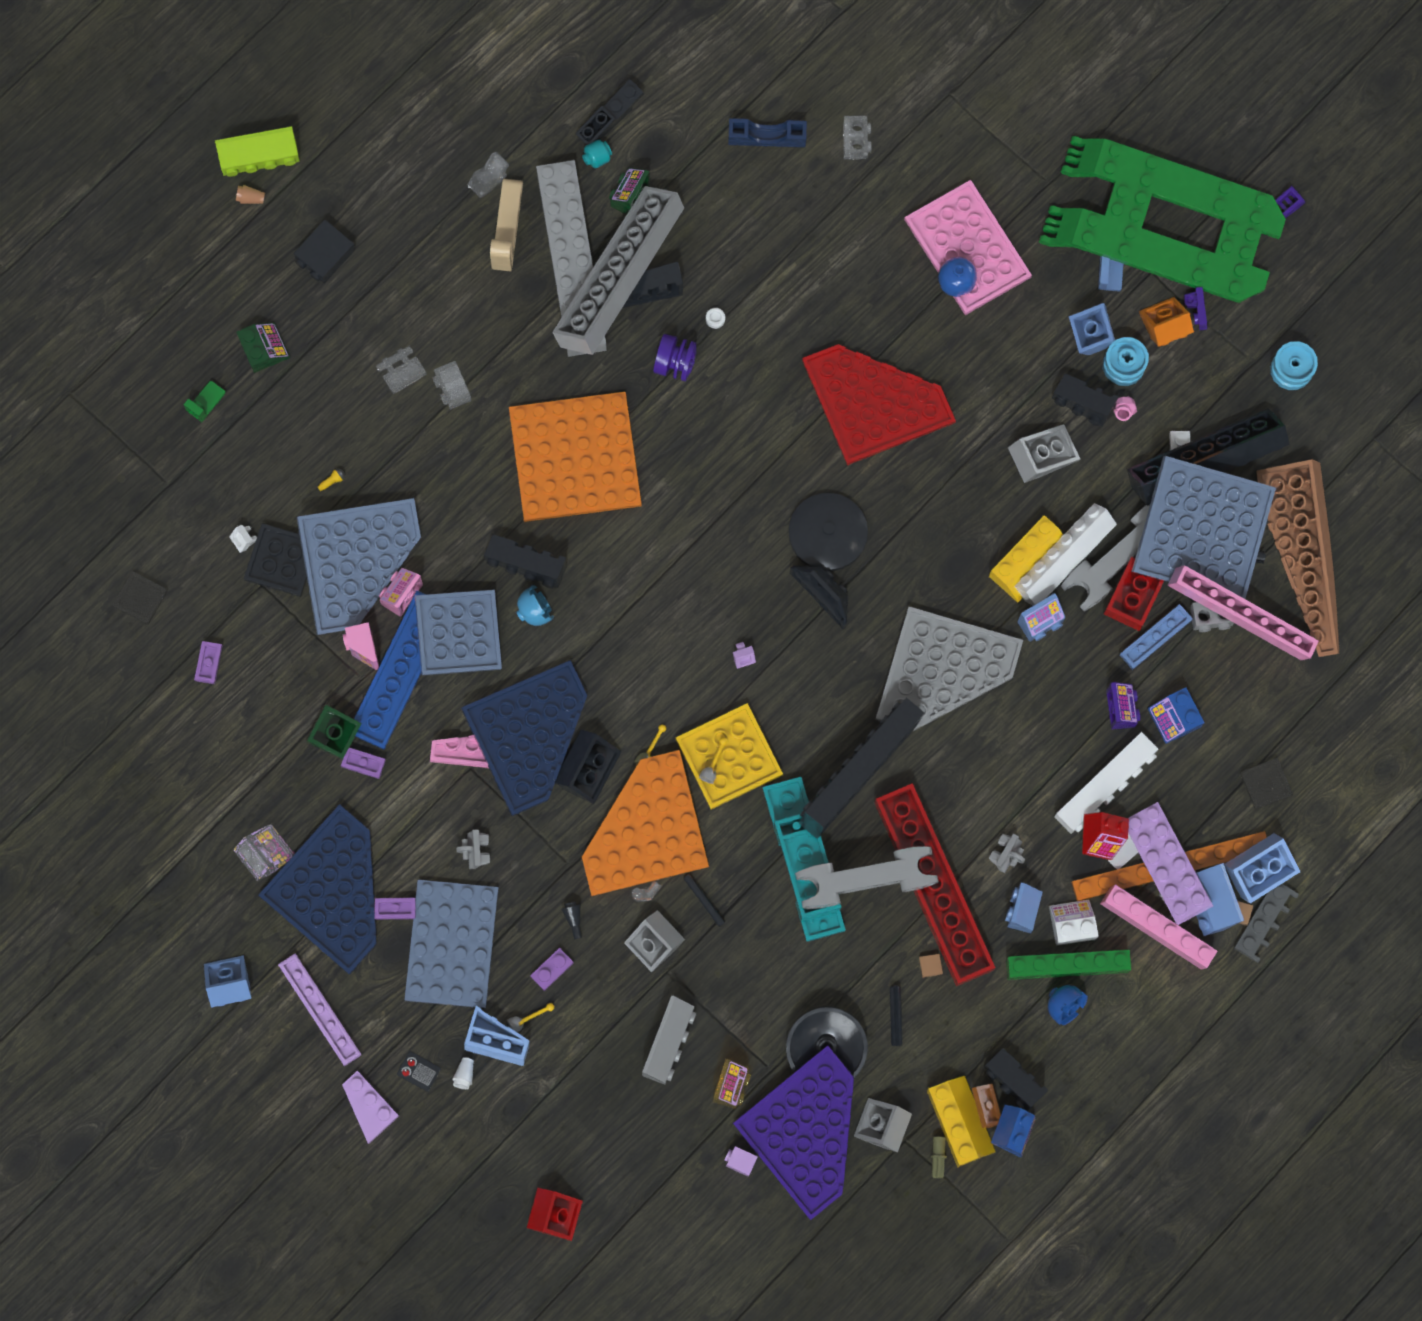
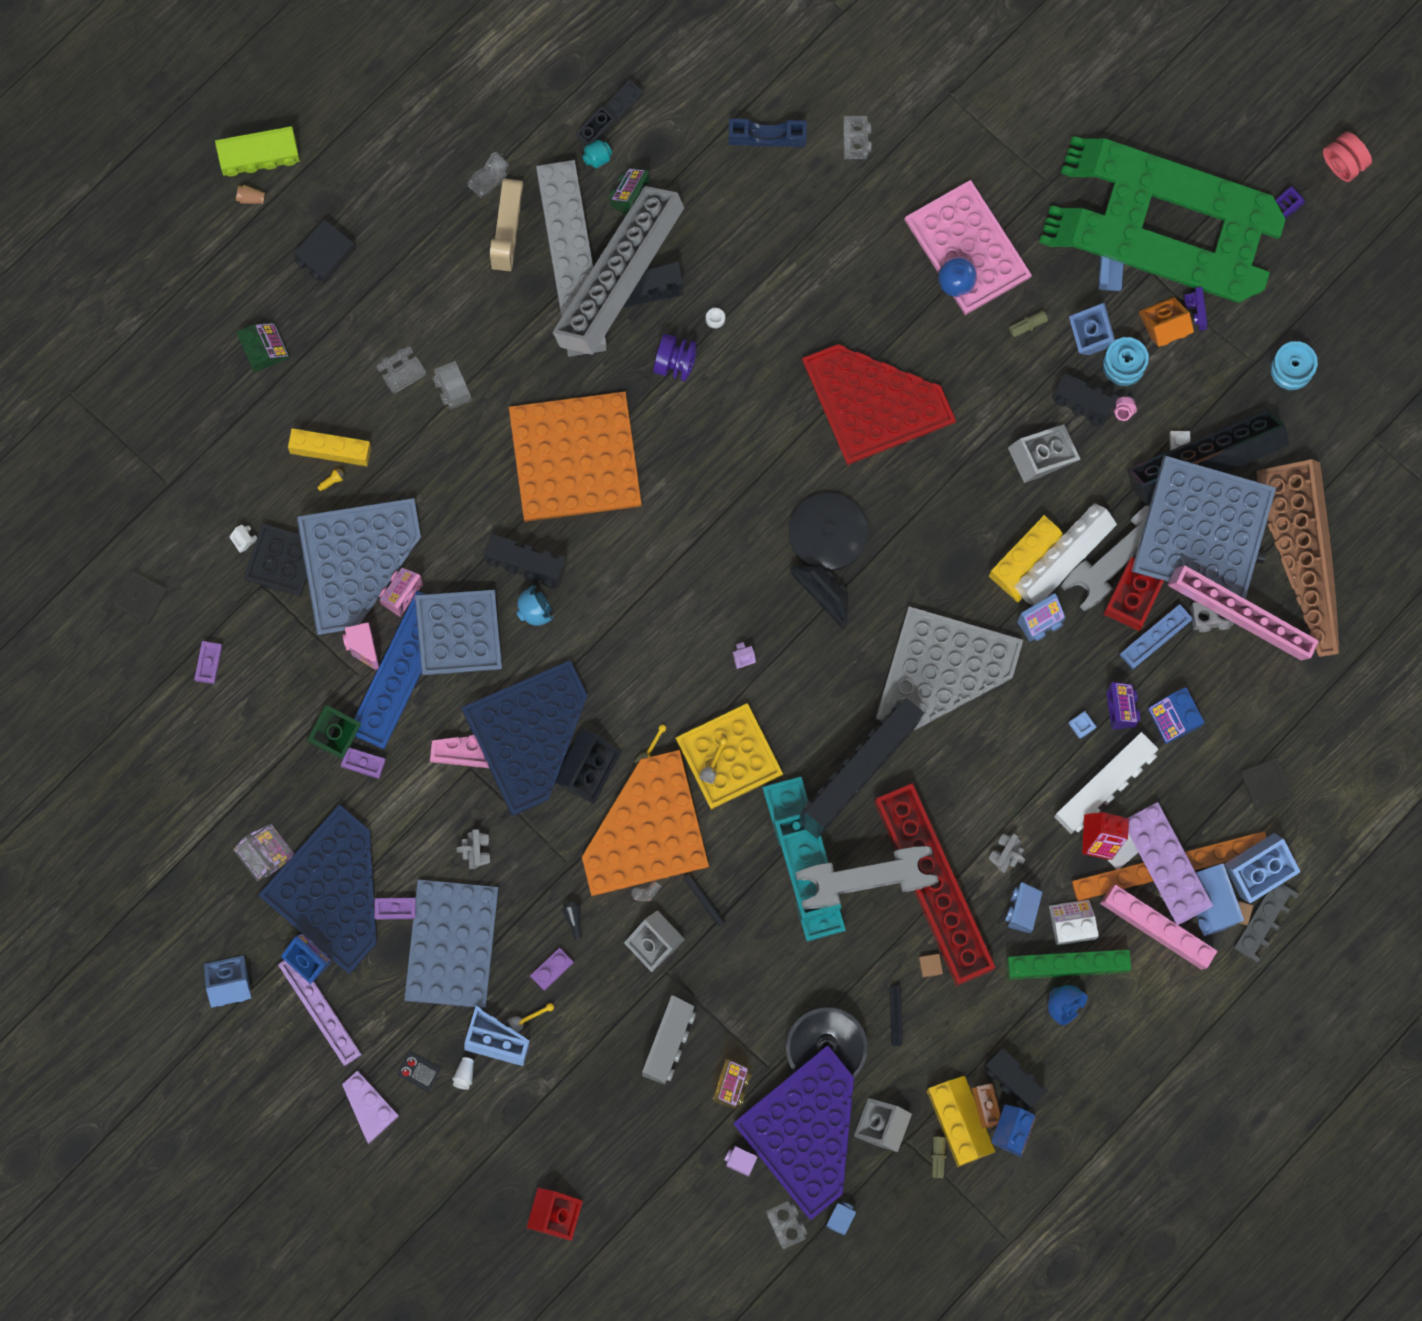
green bracket [183,381,226,422] -> none
none -> blue slope [281,933,332,984]
none -> yellow brick [288,429,371,467]
none -> clear brick [765,1201,807,1250]
none -> medium blue brick [826,1202,856,1235]
none -> olive axle [1009,310,1048,337]
none -> light blue tile [1068,711,1096,739]
none -> coral wheel [1323,132,1372,182]

